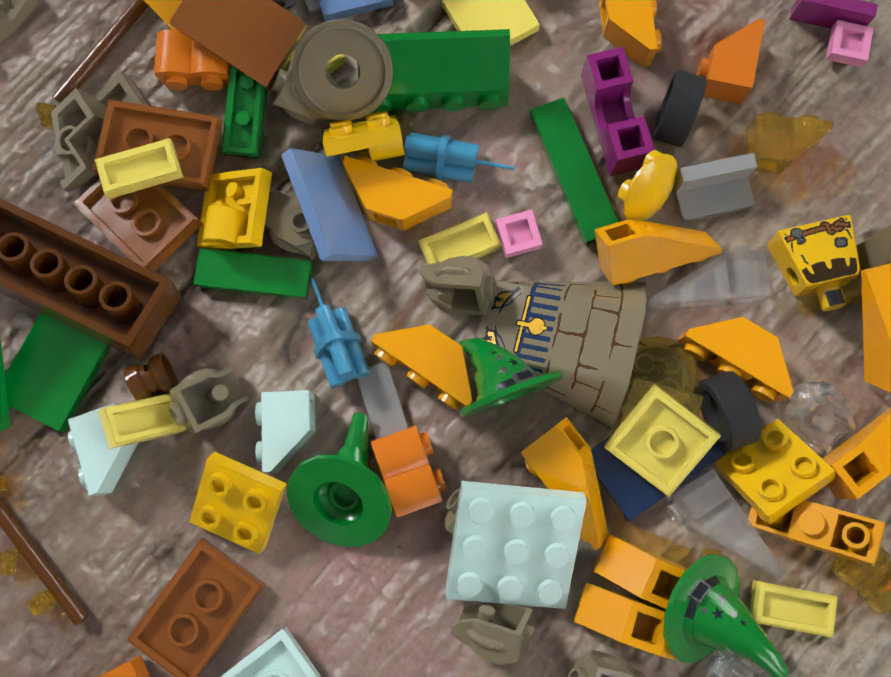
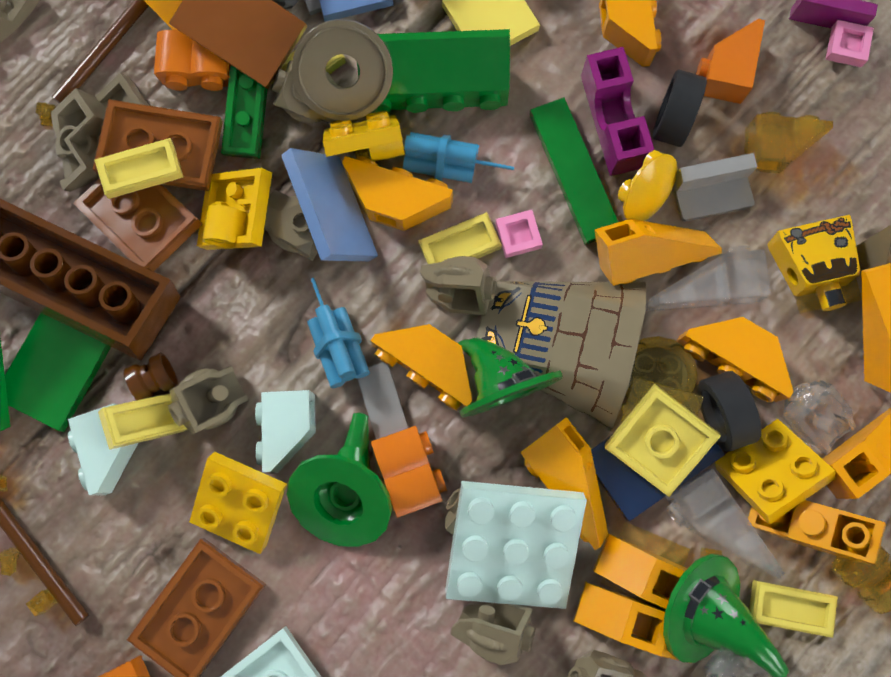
green tile [193,248,313,300] -> none

